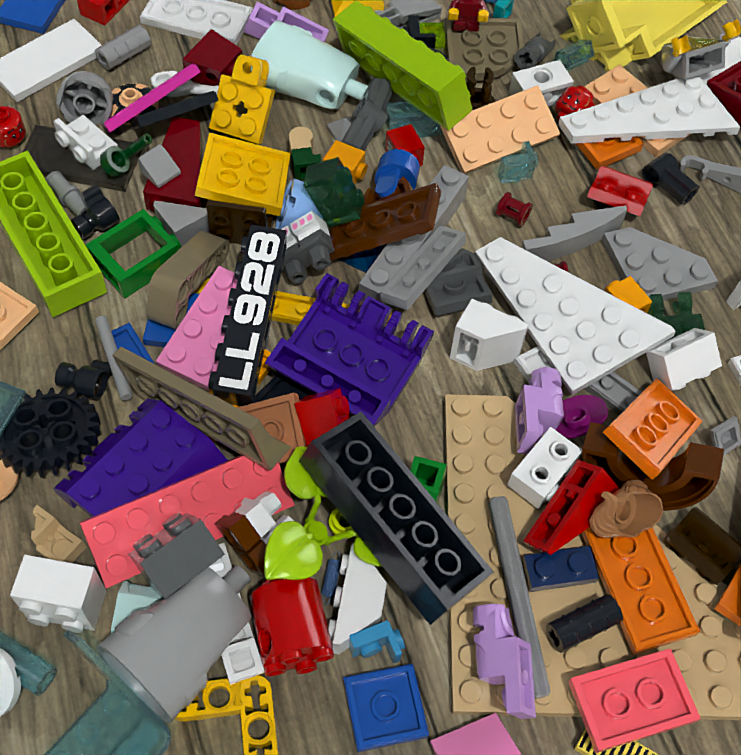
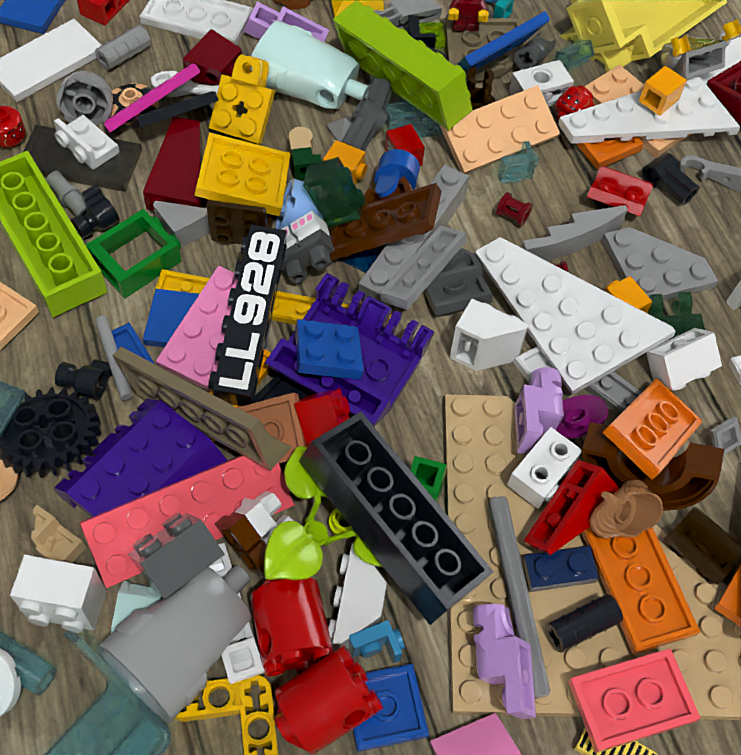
dark green plate [100,134,152,177] -> none
light grey slope [138,144,181,188] -> none
dark tan beam [147,231,230,329] -> none
medium blue piece [321,551,341,605] -> none
none -> red cylinder [274,645,384,755]
none -> blue plate [295,319,364,380]
none -> blue tile [457,11,550,75]
none -> light orange brick [639,66,687,116]

